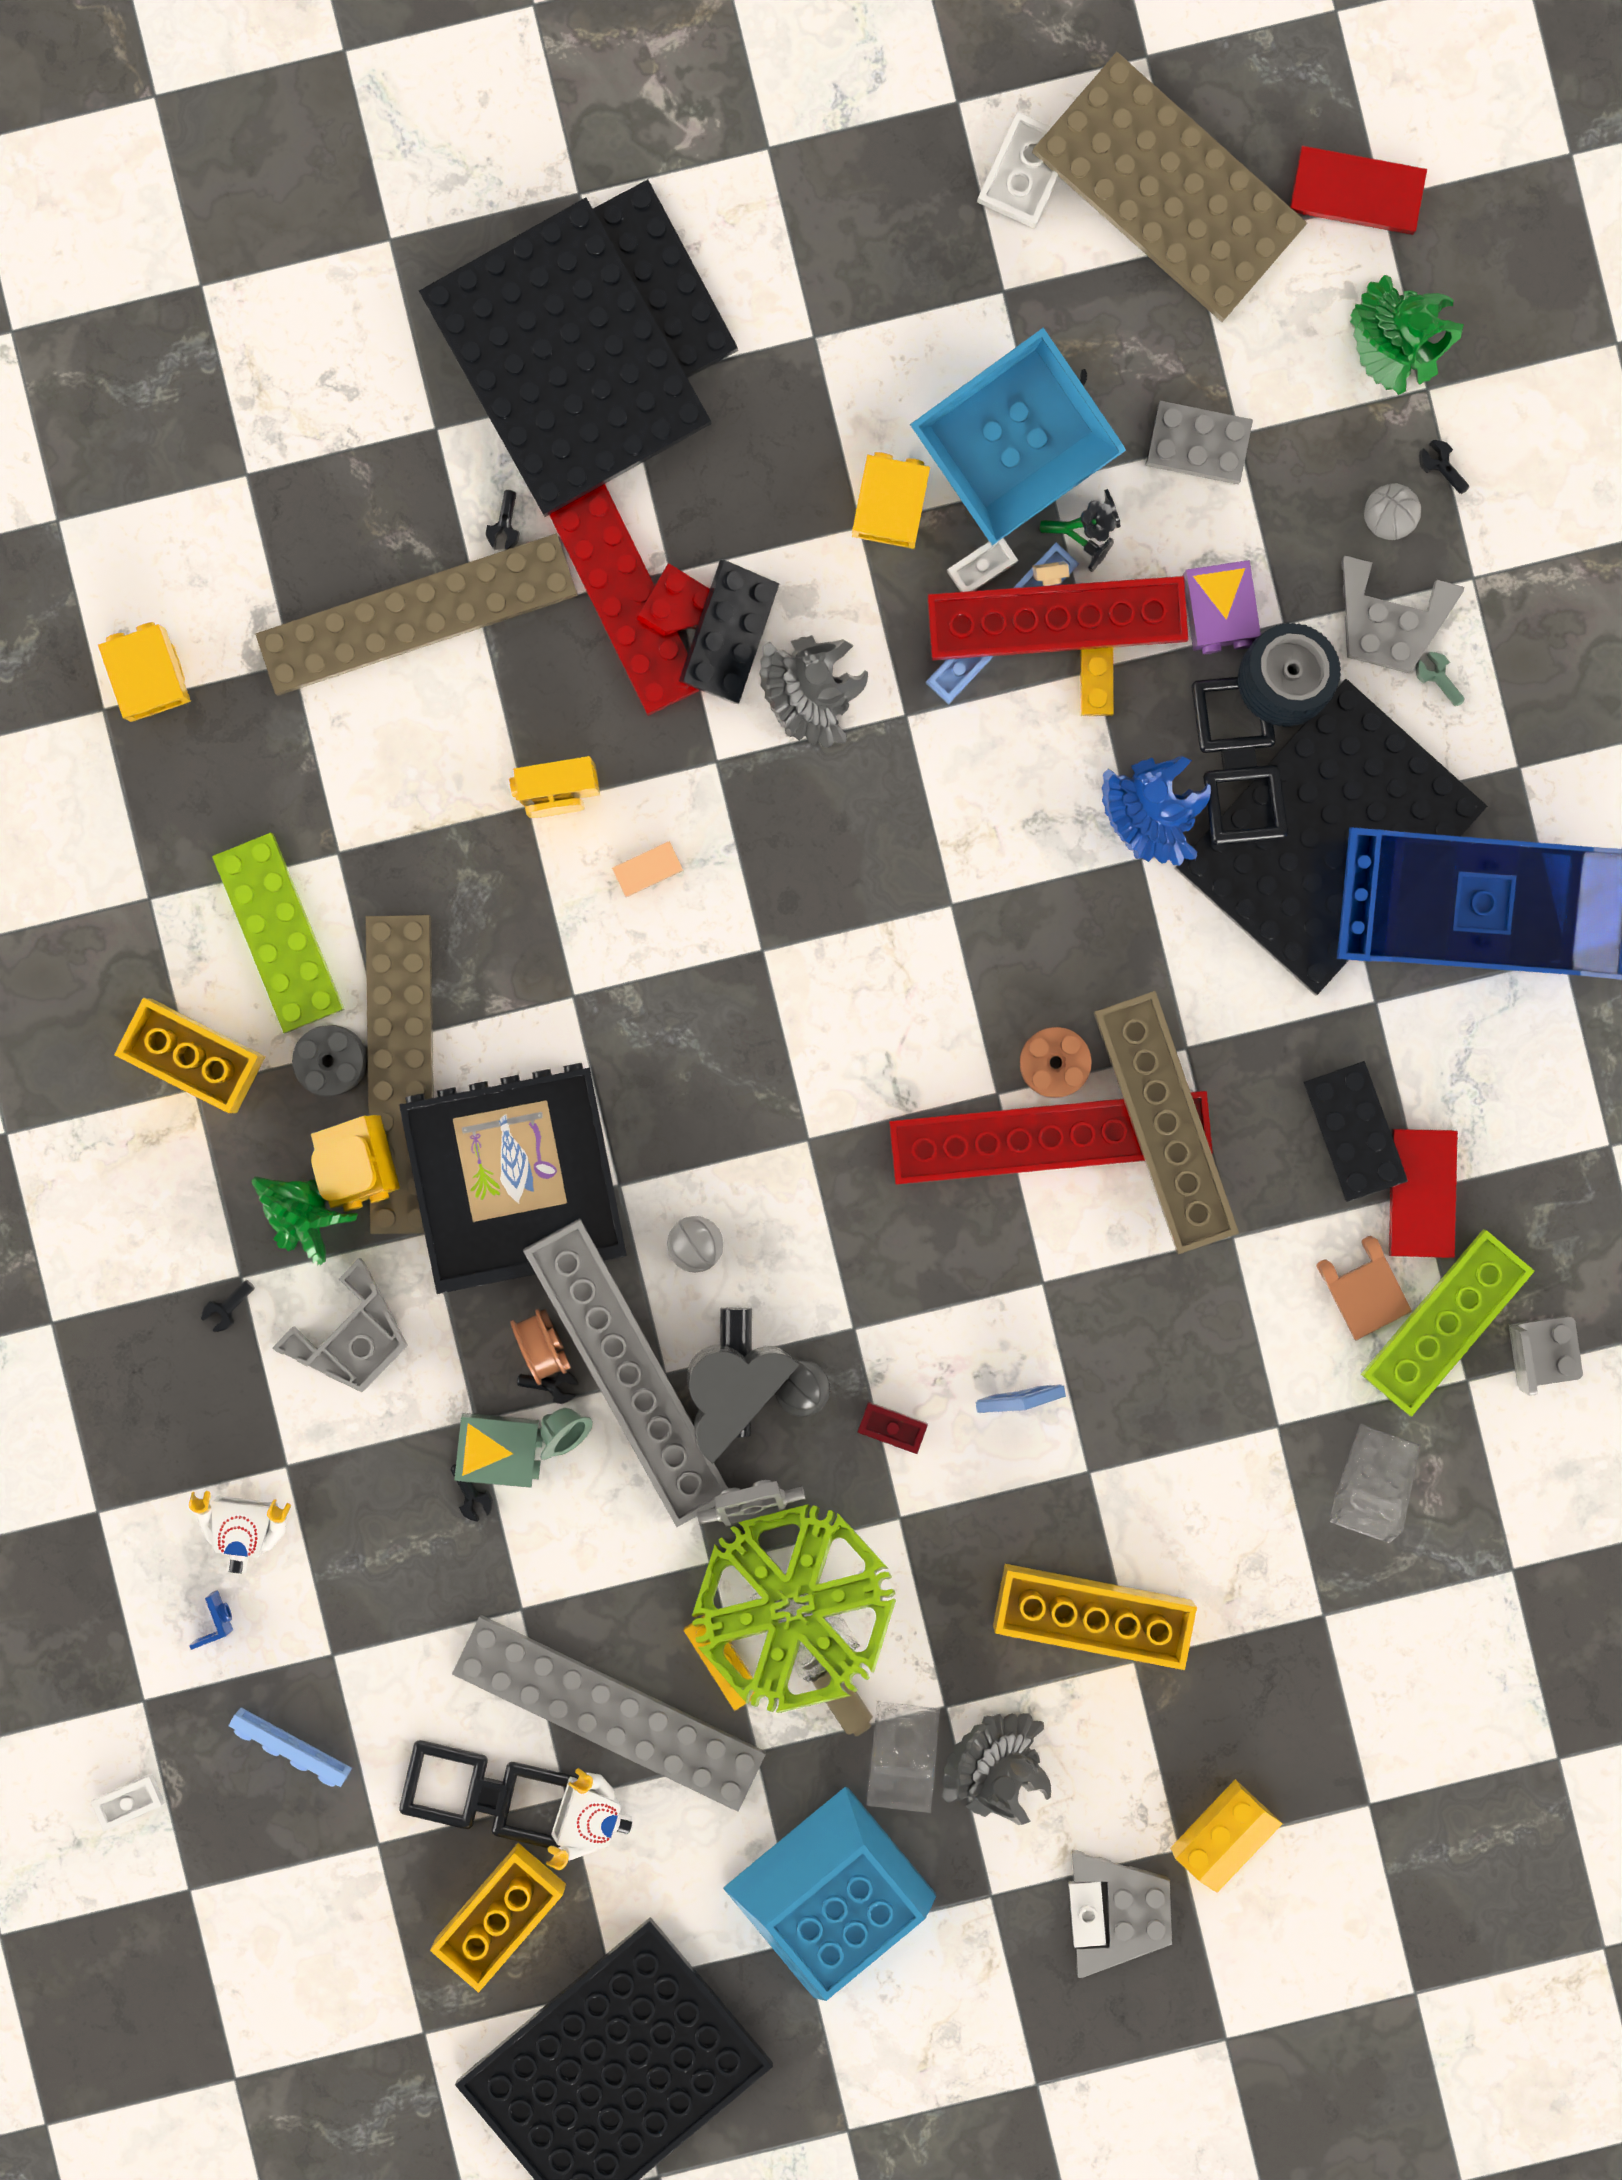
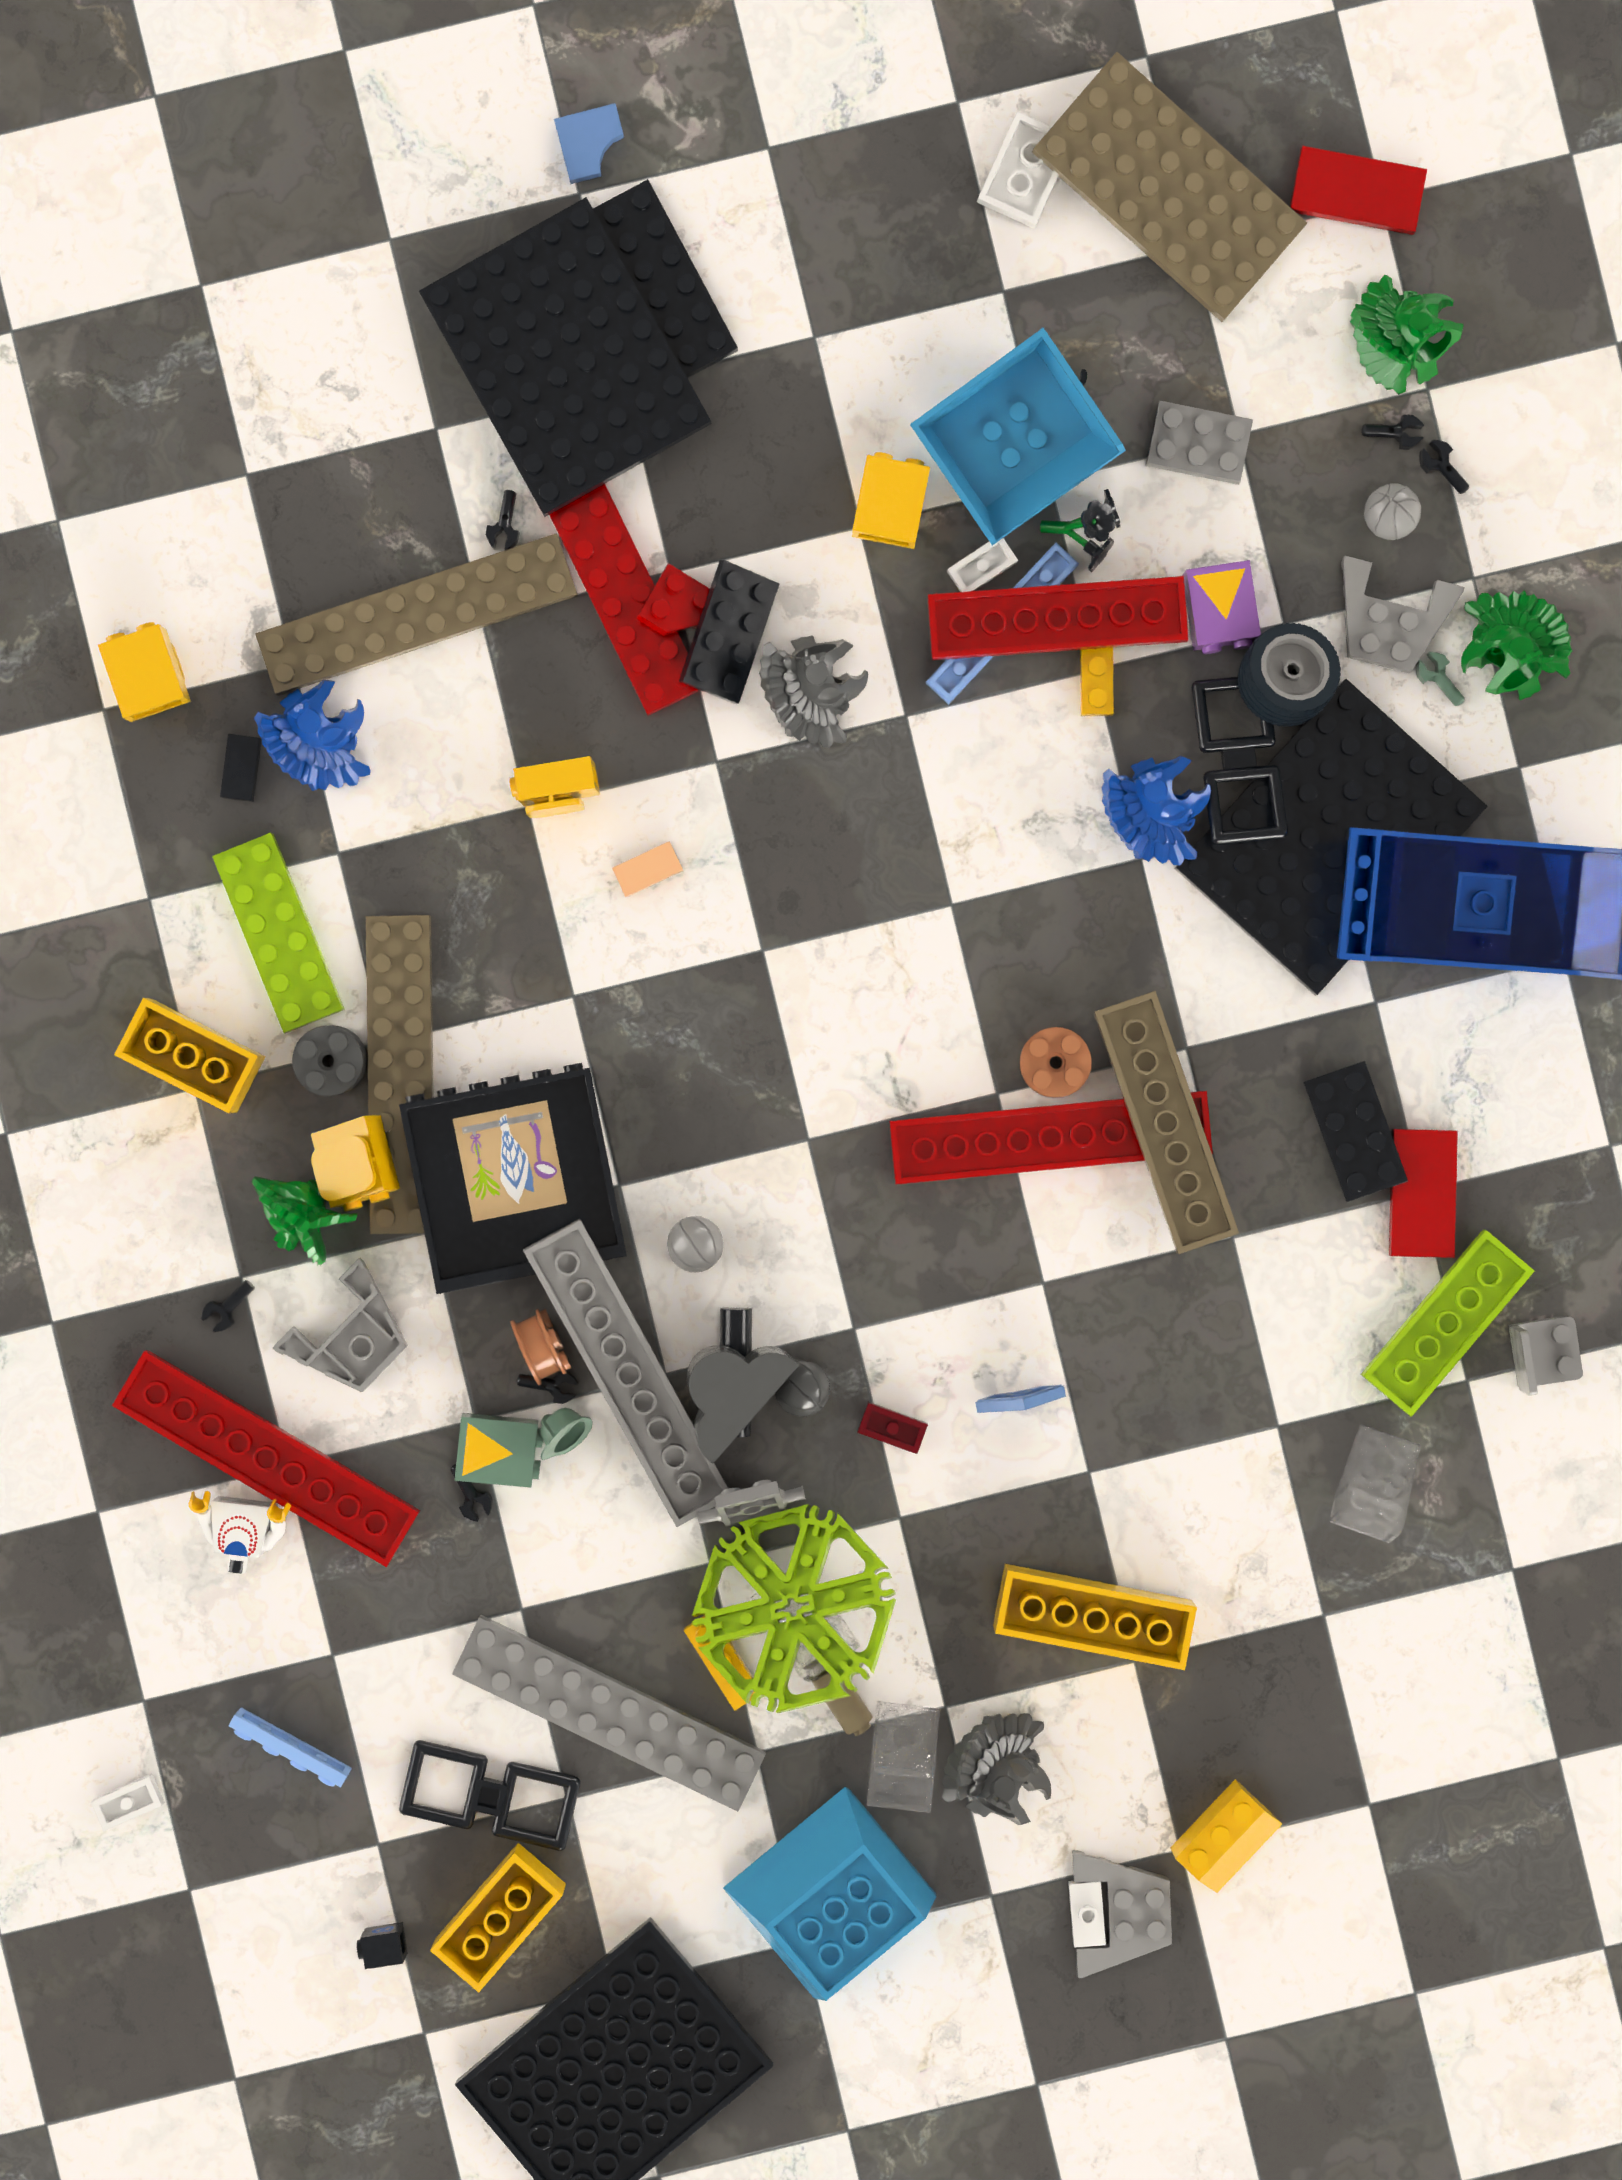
blue bracket [189,1590,233,1650] -> none
white torso [546,1768,633,1870] -> none
tan plate [1032,561,1069,586] -> none
nougat flag [1316,1236,1412,1340] -> none
none -> red plate [112,1350,421,1567]
none -> black tile [220,734,262,802]
none -> blue piece [254,679,370,791]
none -> black brick [357,1922,408,1970]
none -> medium blue tile [554,103,624,184]
none -> black bar [1361,415,1424,450]
none -> green piece [1461,590,1572,700]

